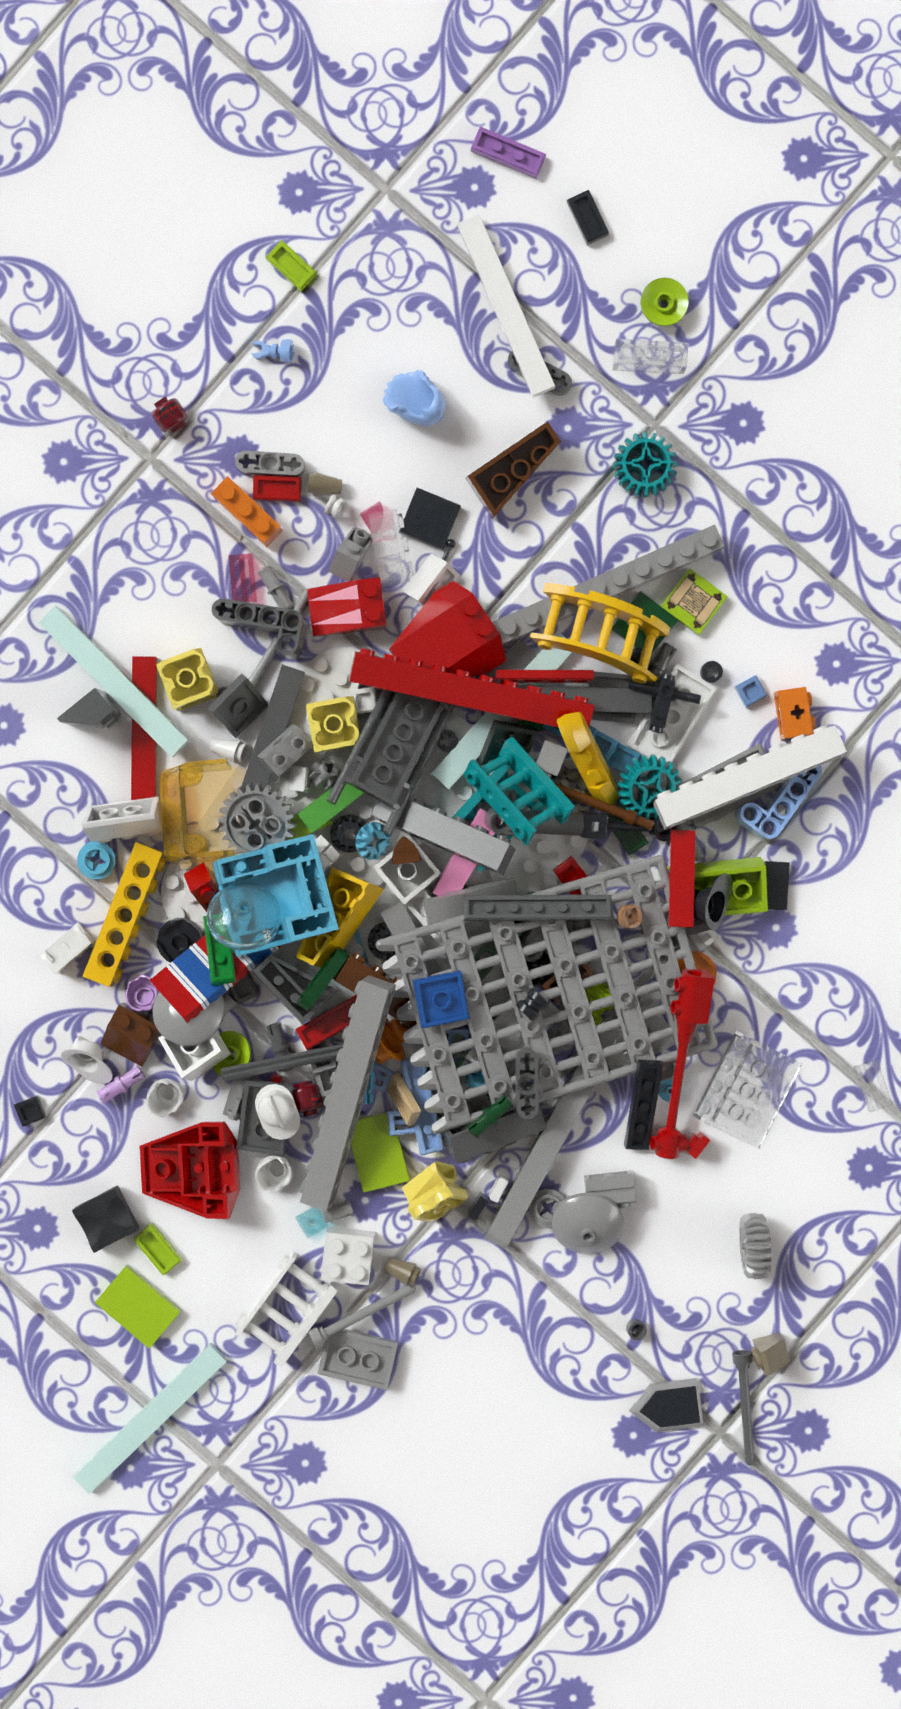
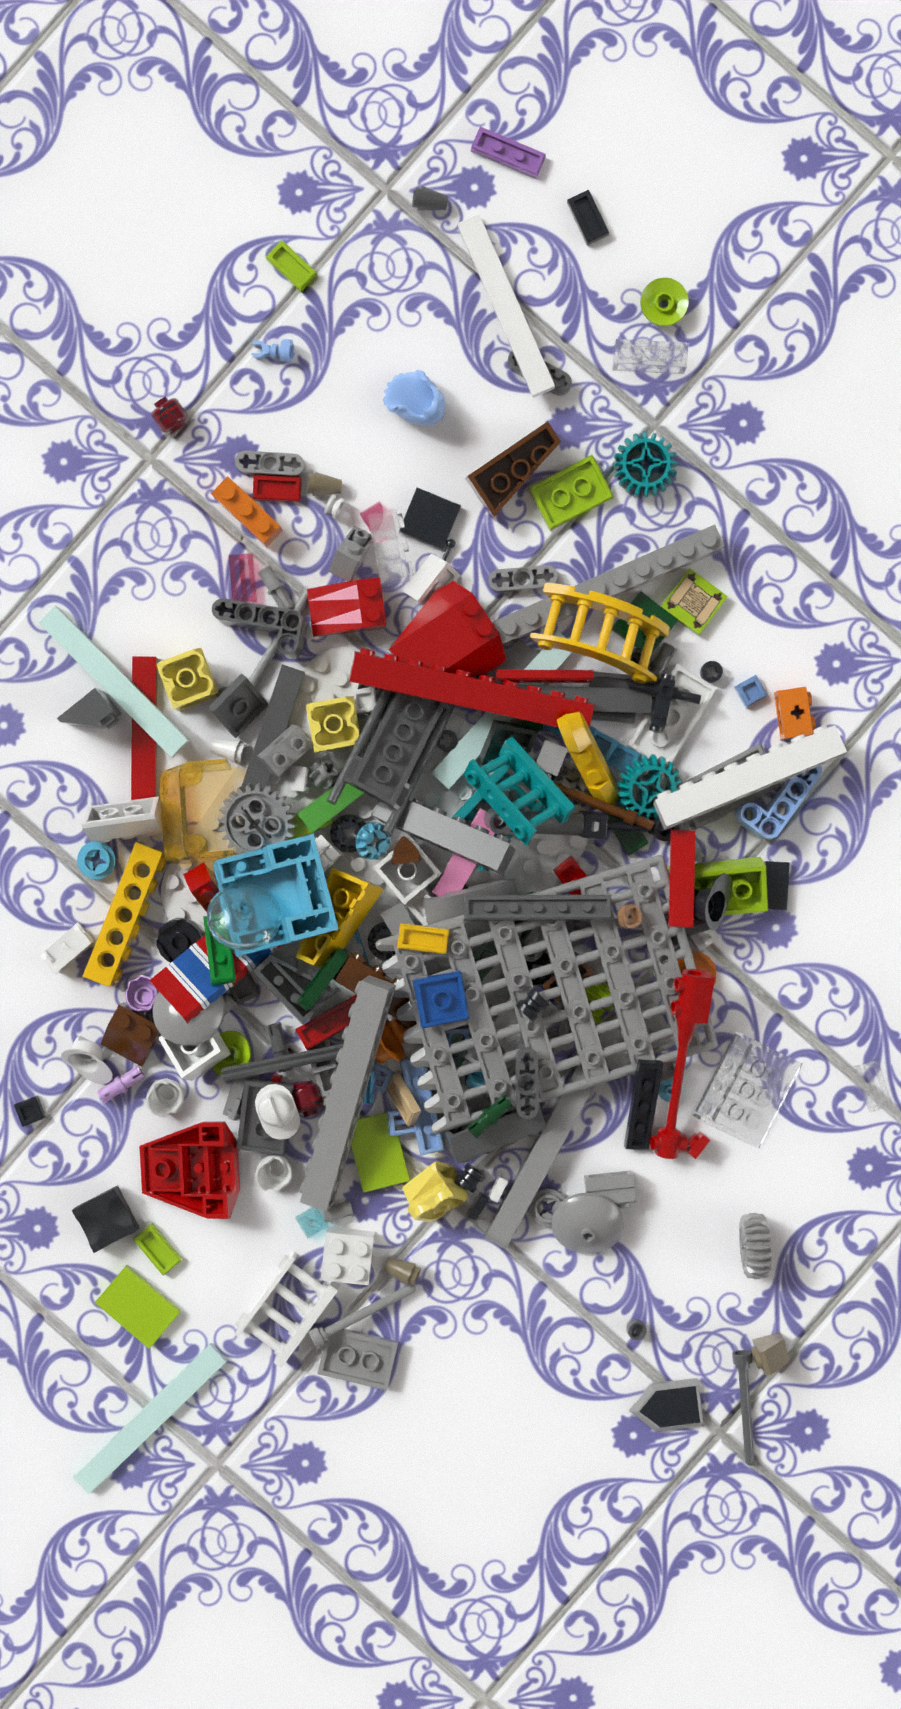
none -> yellow tile [397,923,449,954]
none -> dark grey cone [412,186,448,211]
none -> black wheel [455,1163,486,1193]
none -> light grey beam [488,565,558,593]
none -> lime tile [528,455,614,531]

